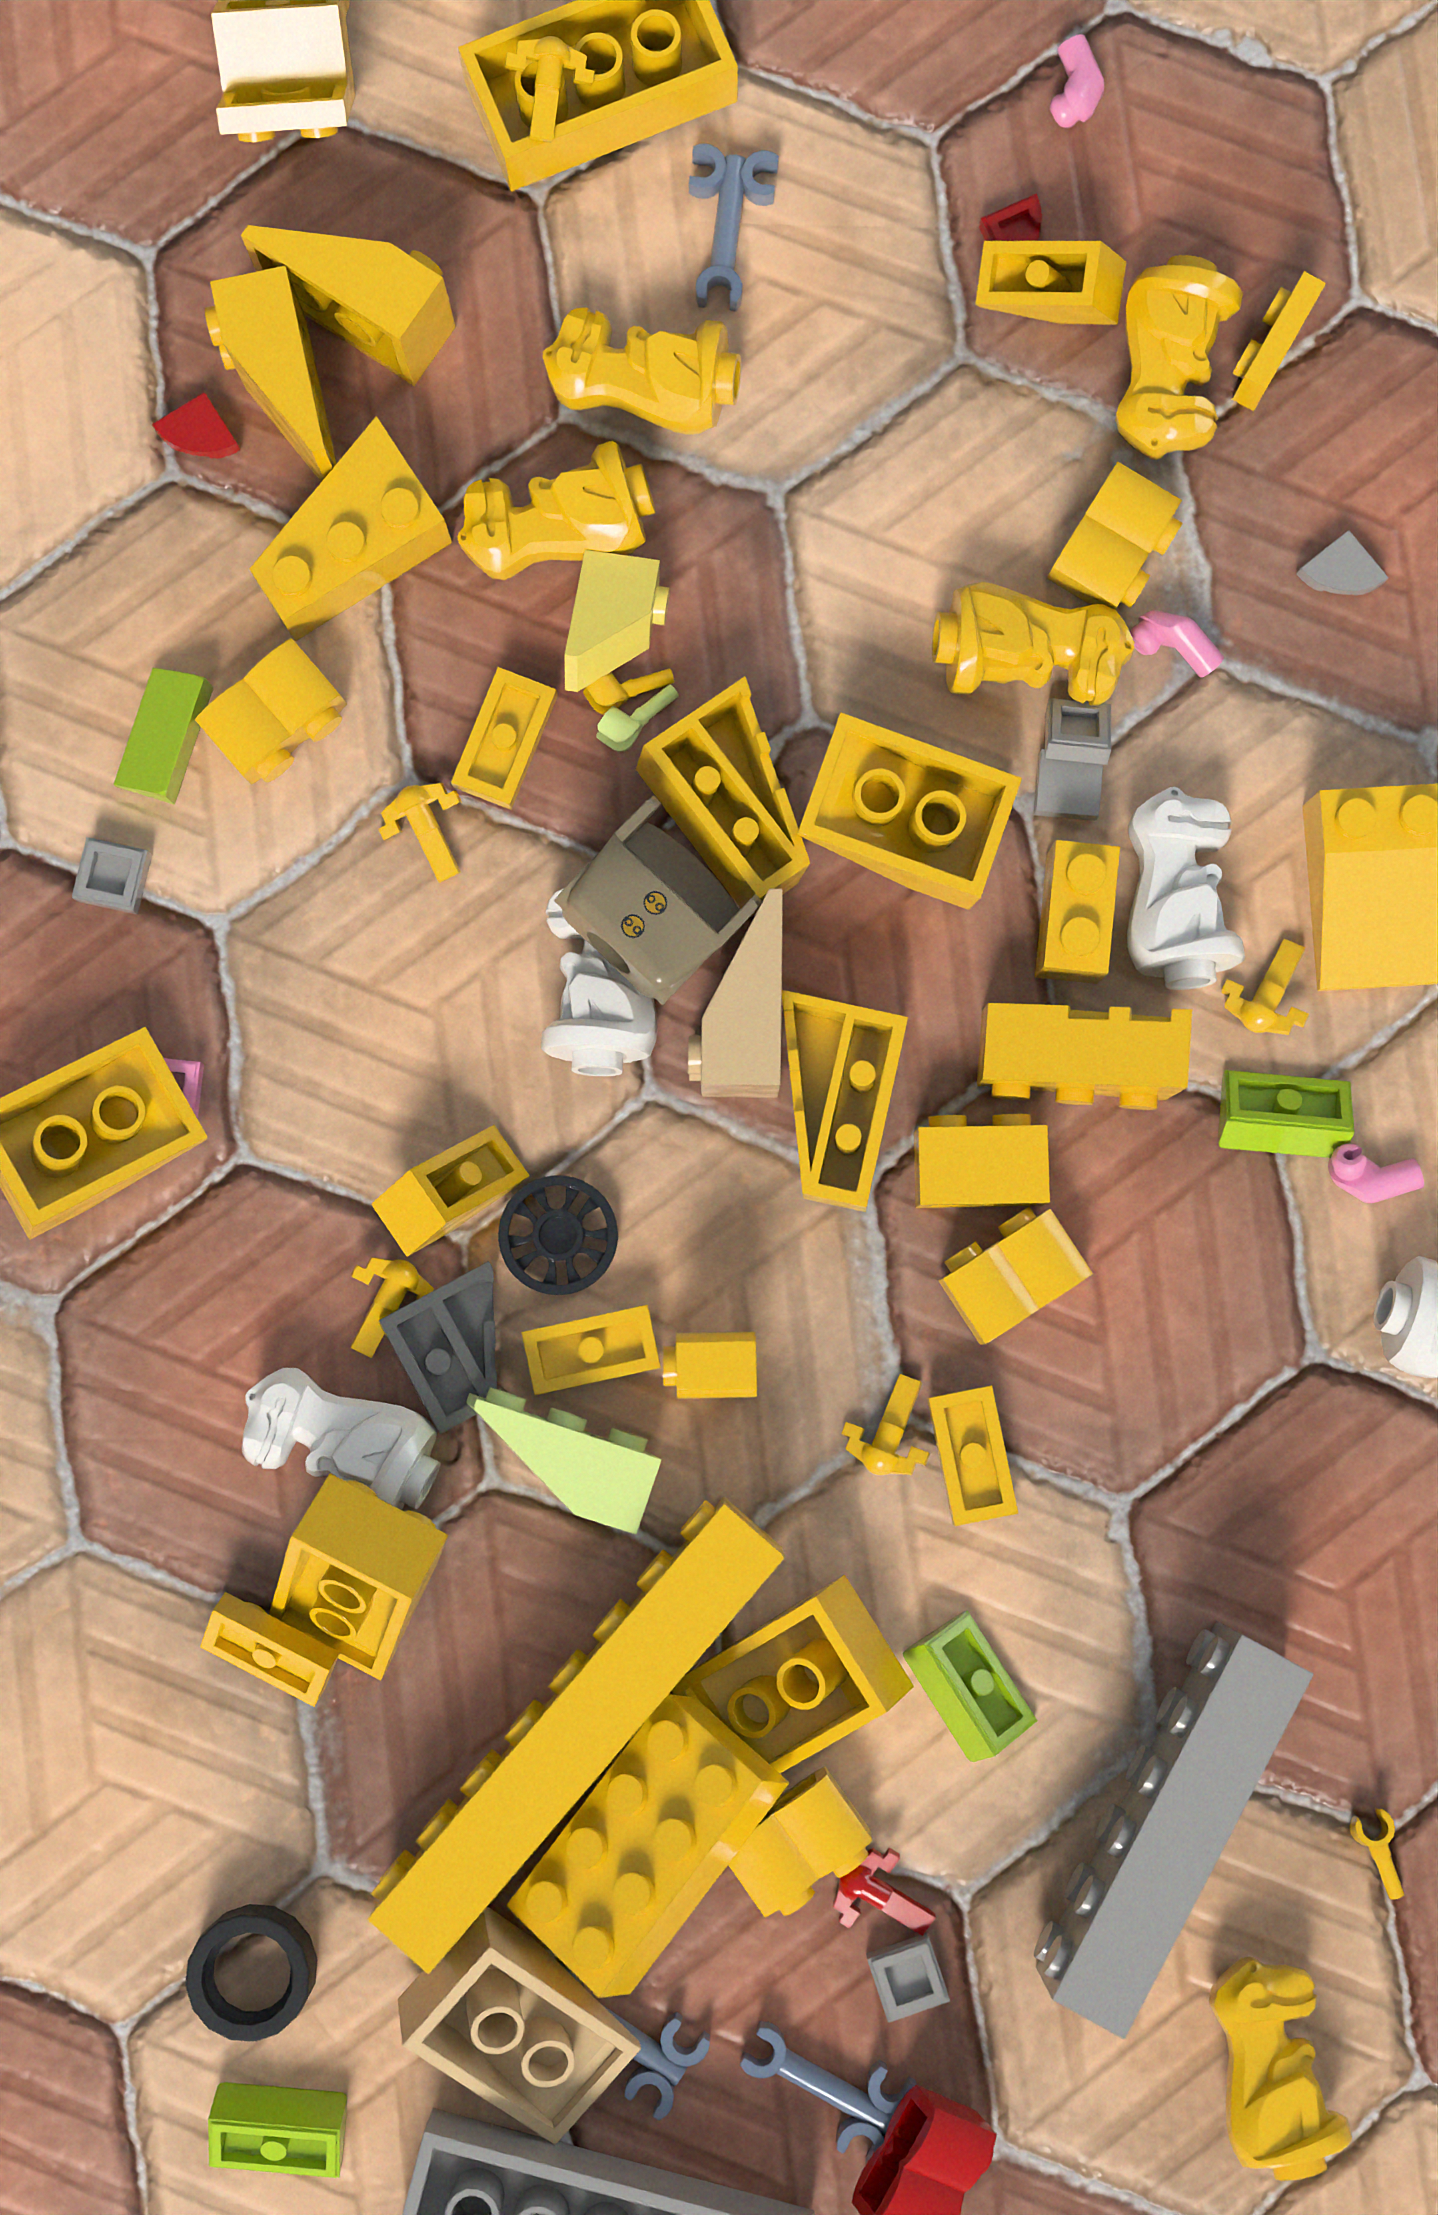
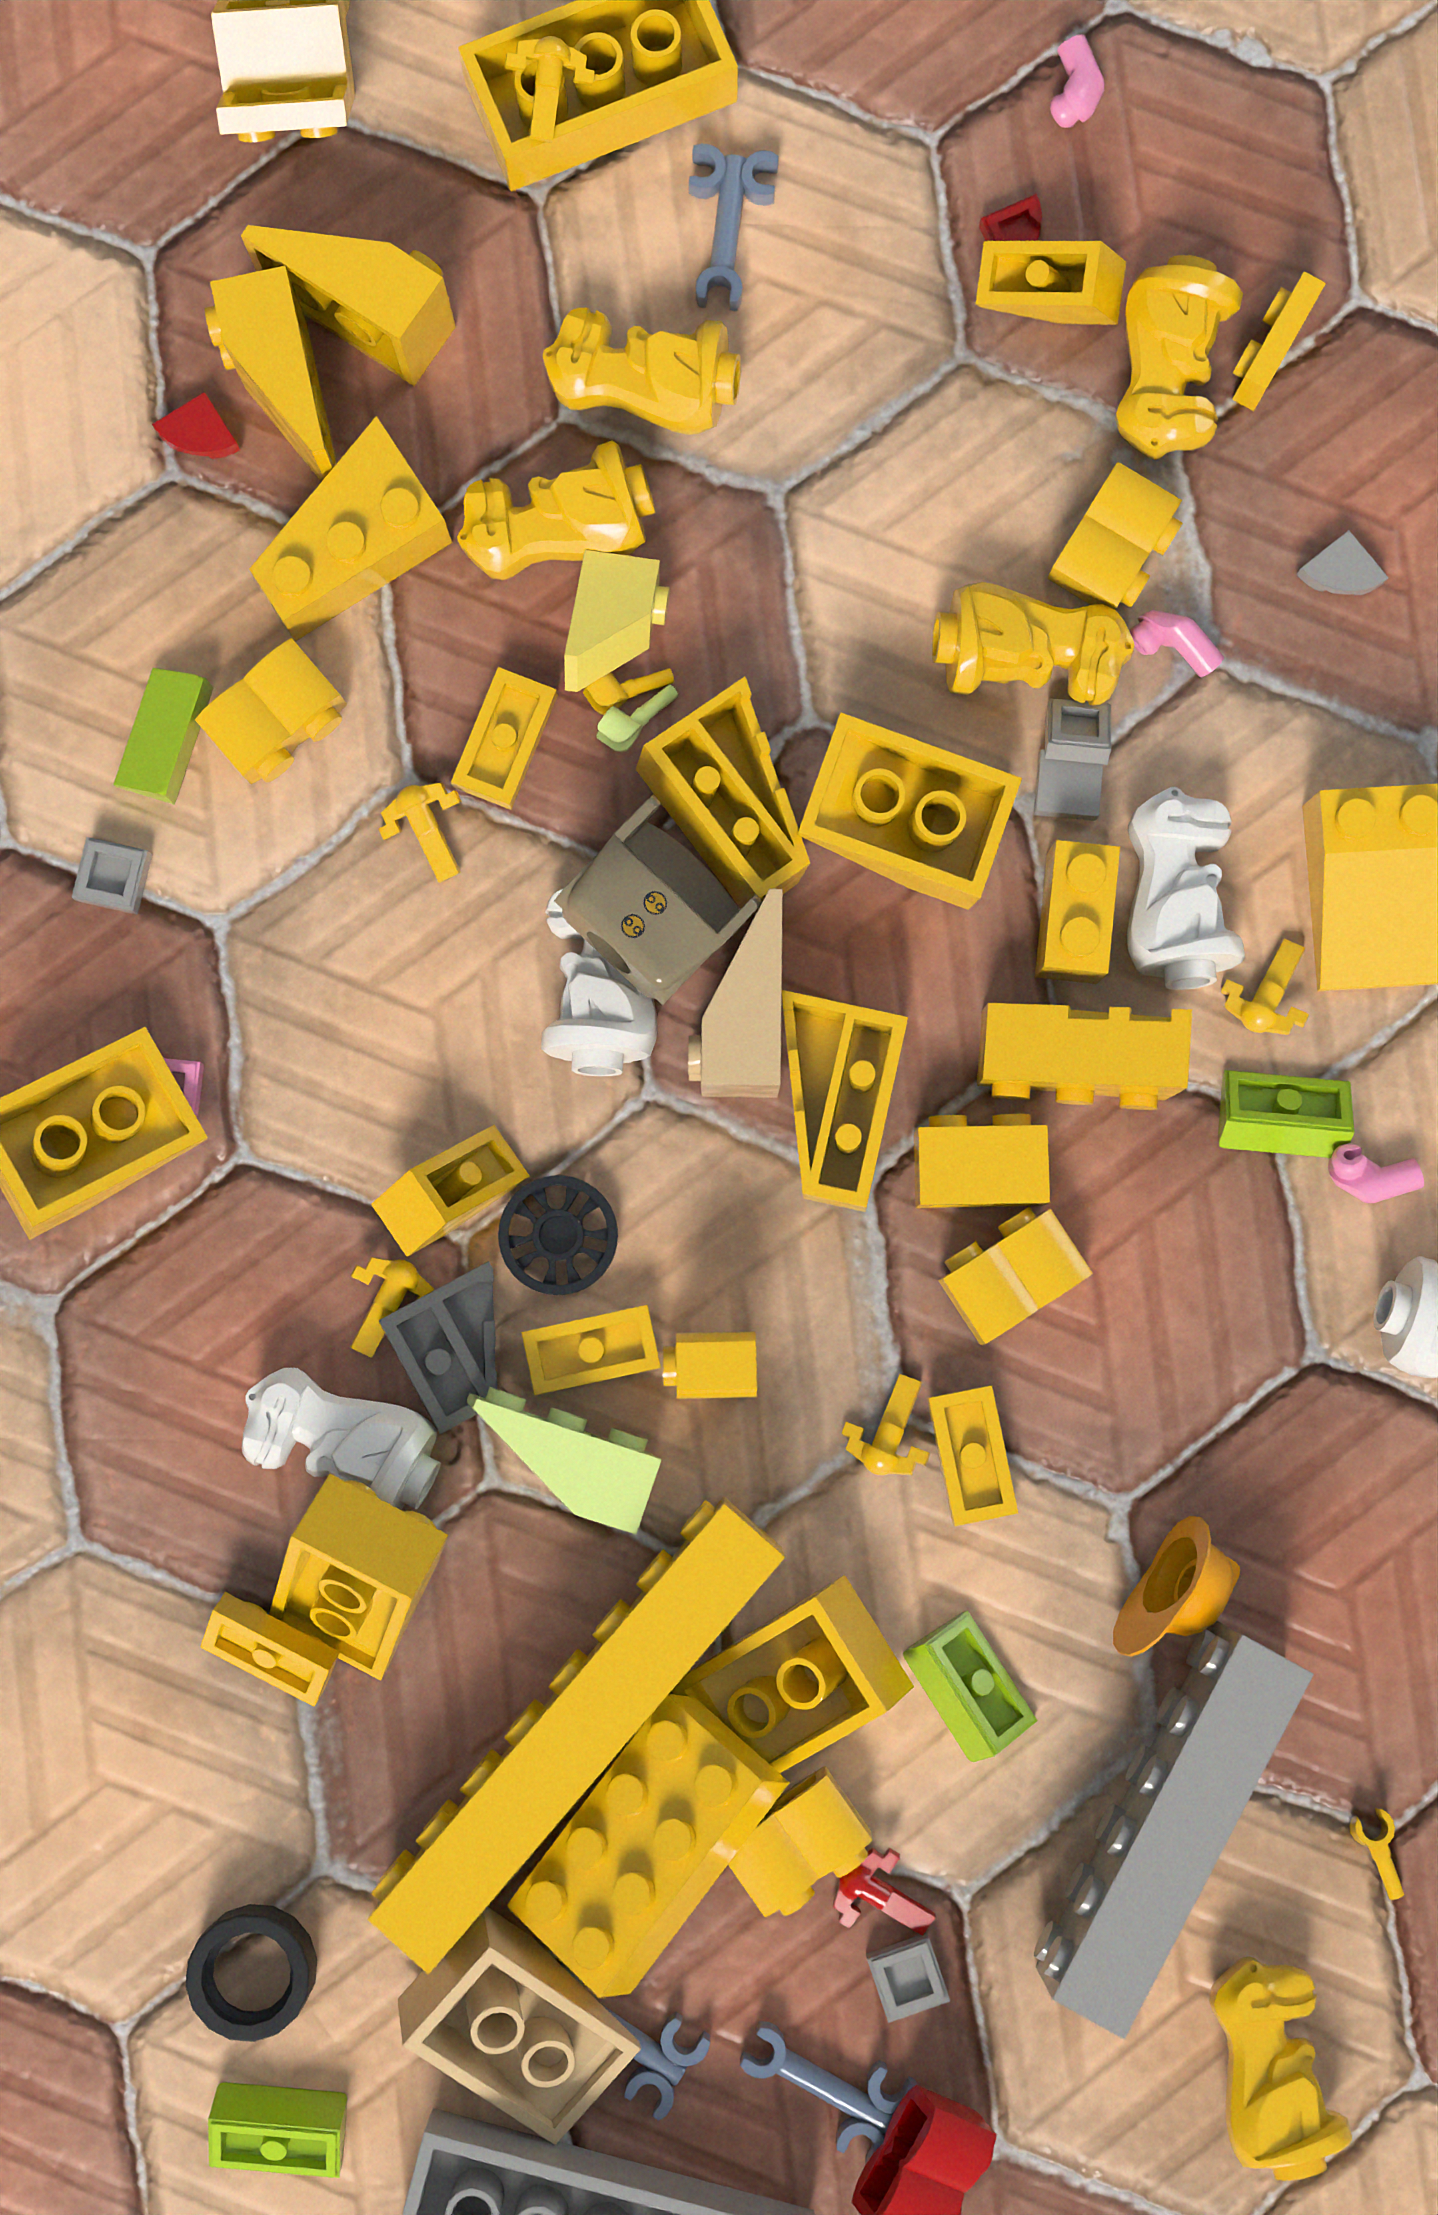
none -> light orange piece [1113,1516,1240,1657]

